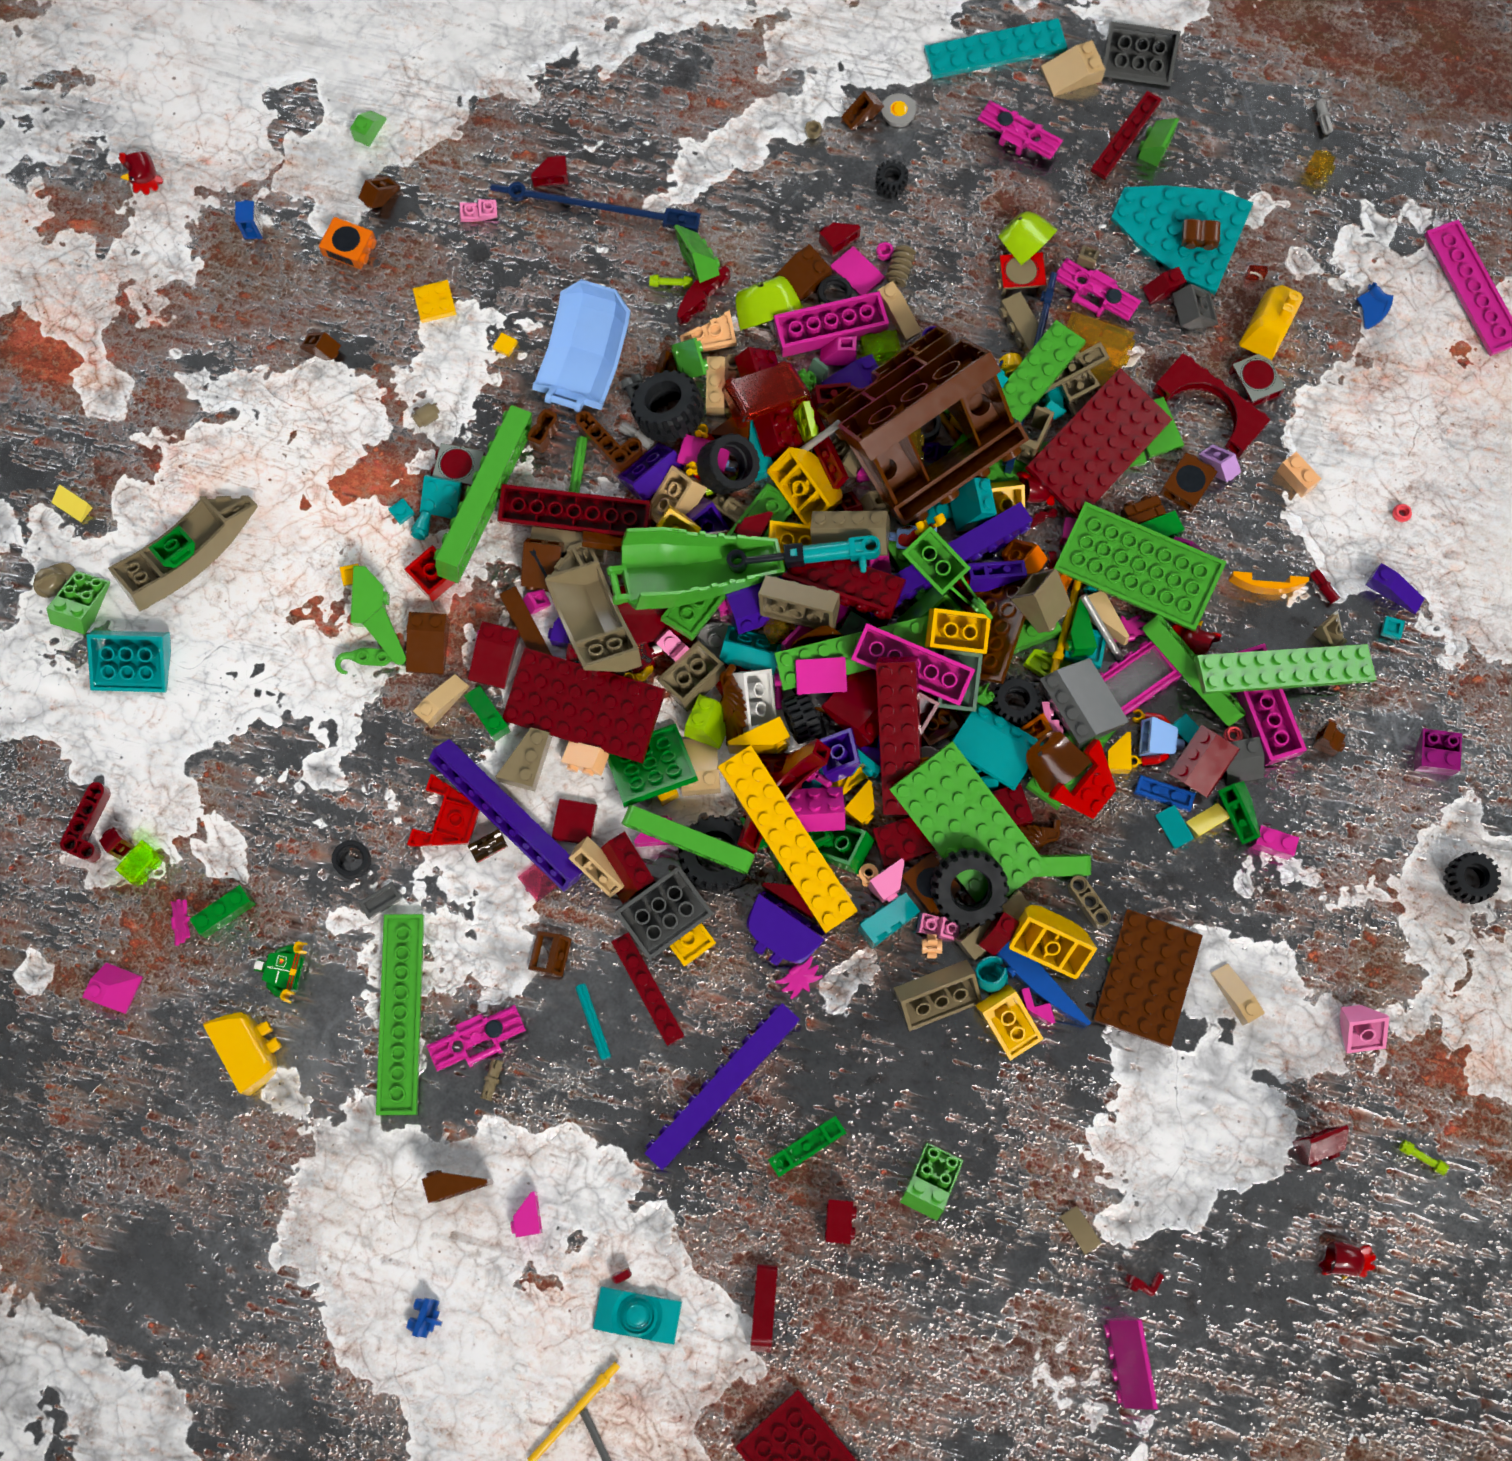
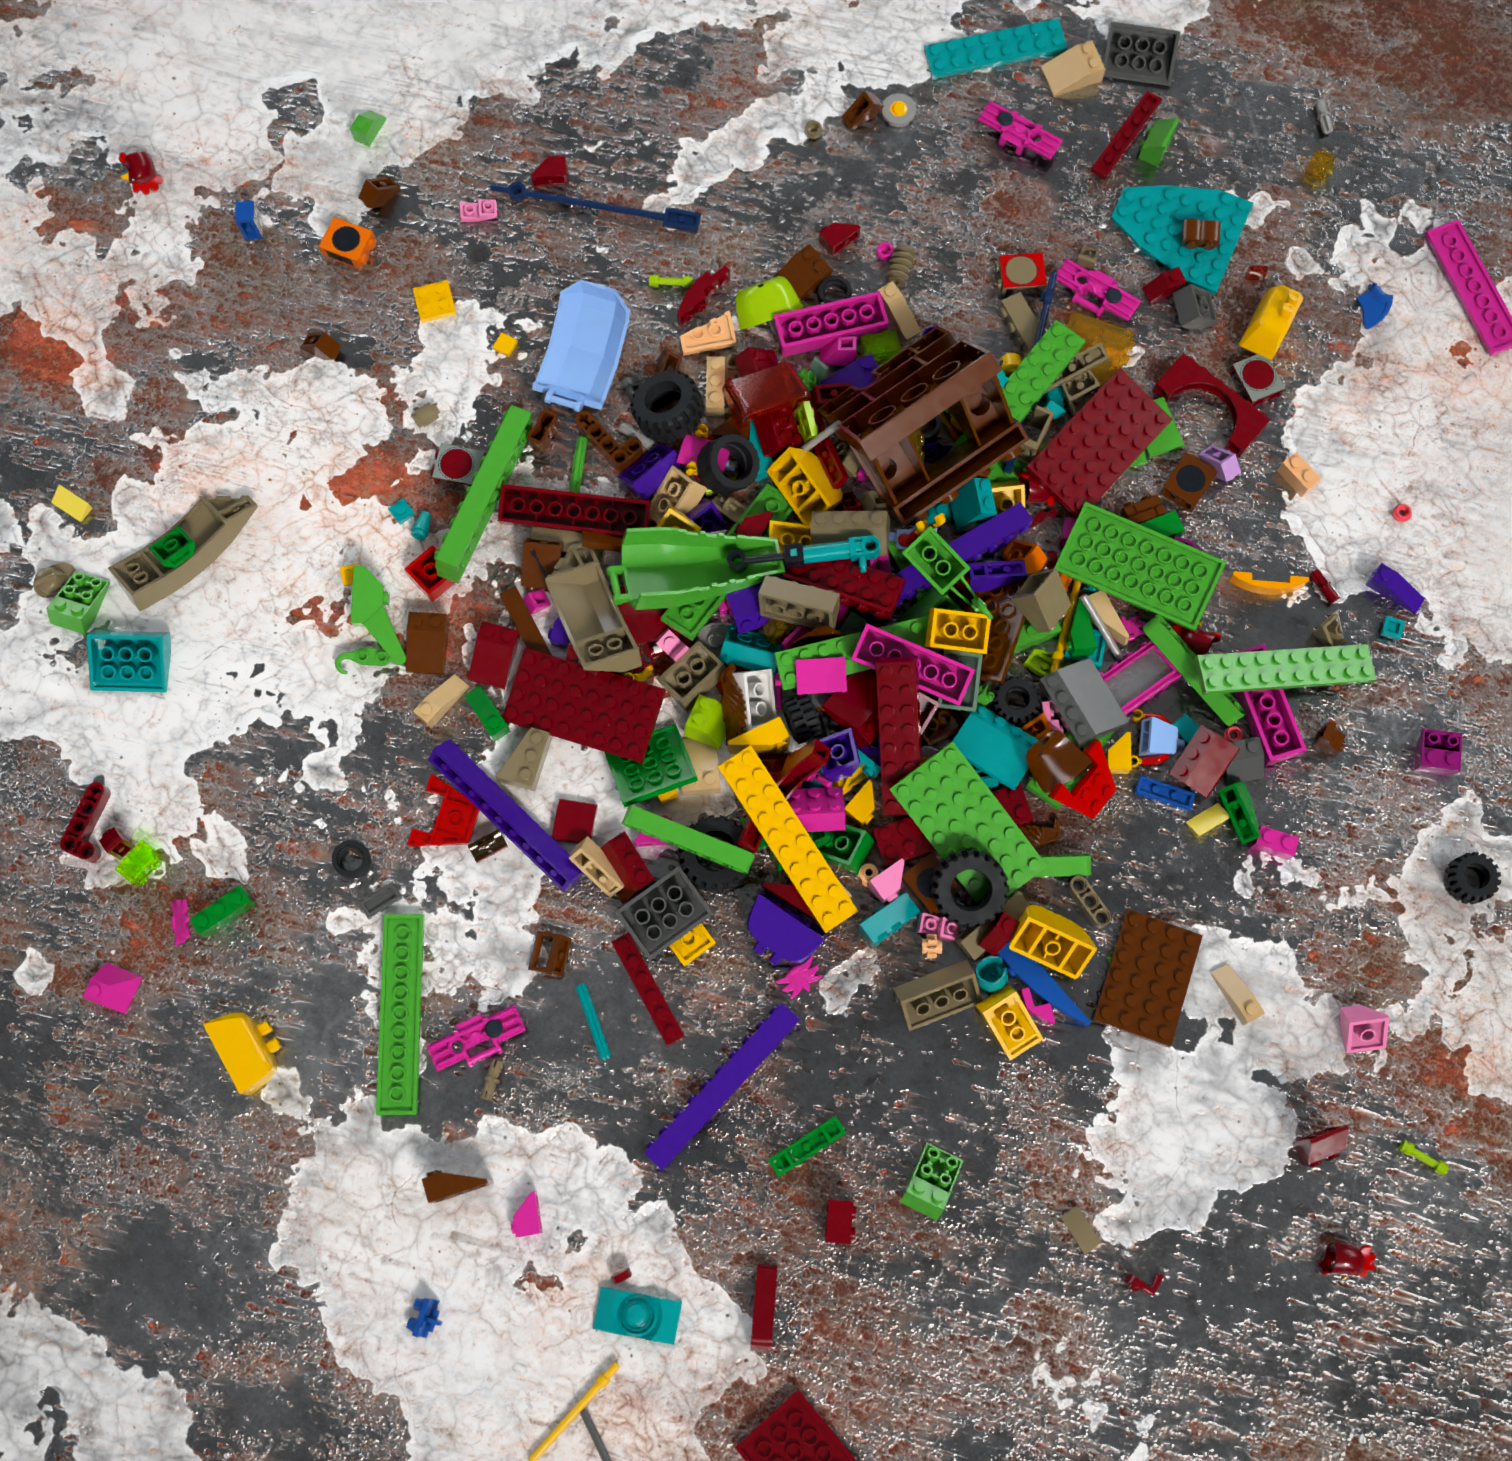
green torso [254,941,307,1004] -> none
teal plate [420,475,462,519] -> none
clear pink piece [518,864,558,902] -> none
light nougat brick [561,741,609,776] -> none
bright green slope [670,338,709,378] -> none
bright green slope [674,225,720,283] -> none
dark pink piece [830,246,885,296] -> none
black tyre [876,160,908,196] -> none
lime piece [998,211,1058,265] -> none
dark pink slope [1103,1316,1158,1410] -> none
teal slope [1155,805,1194,850] -> none

